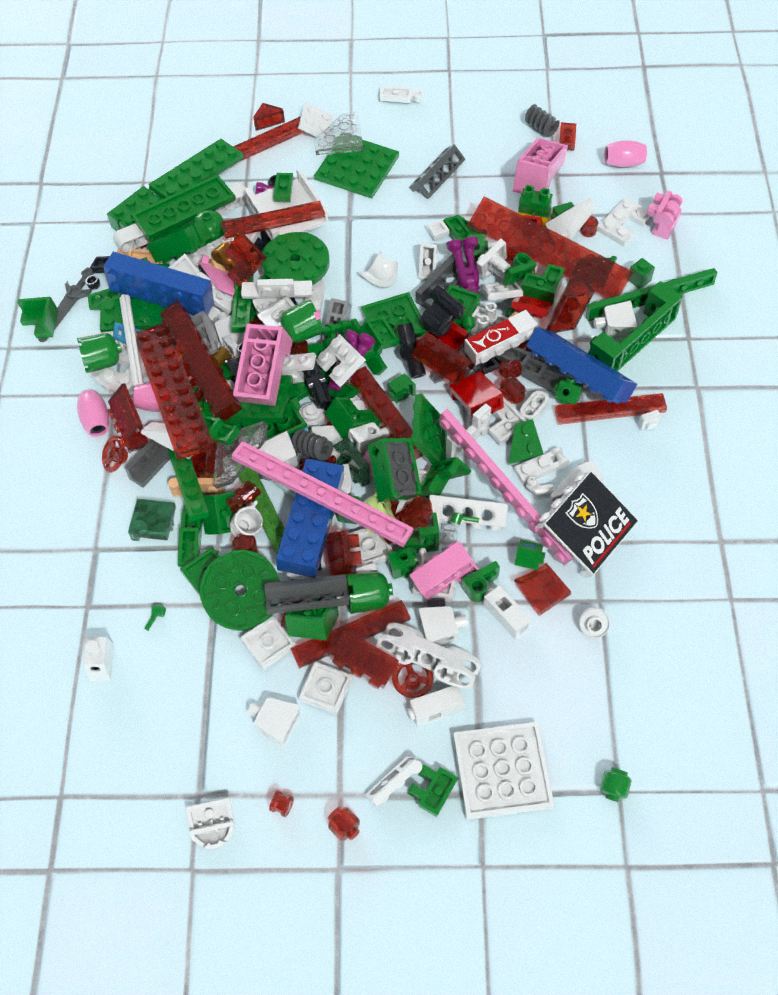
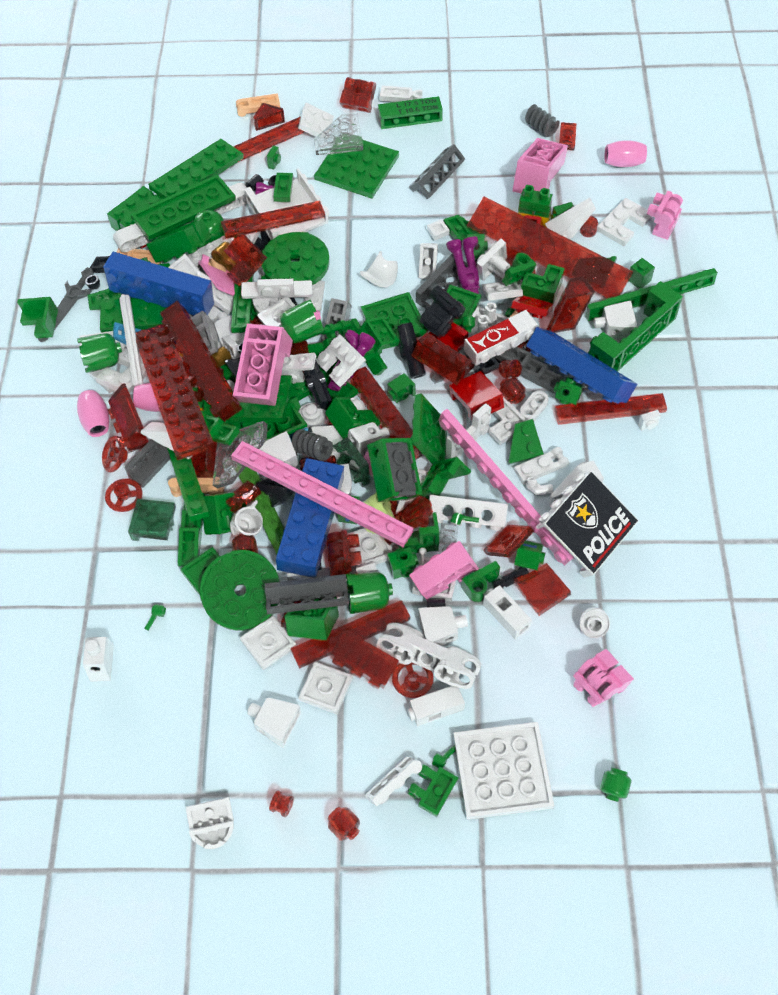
none -> clear red piece [105,479,143,512]
none -> light nougat plate [236,93,281,117]
none -> black hinge [246,174,264,192]
none -> black slope [256,478,295,508]
none -> green plate [267,146,281,170]
none -> clear red hips [339,77,377,113]
none -> green brick [378,96,443,129]
none -> green hand [432,745,456,768]
none -> clear red plate [484,525,534,558]
none -> black axle [492,567,529,589]
none -> bright pink hips [573,649,634,707]

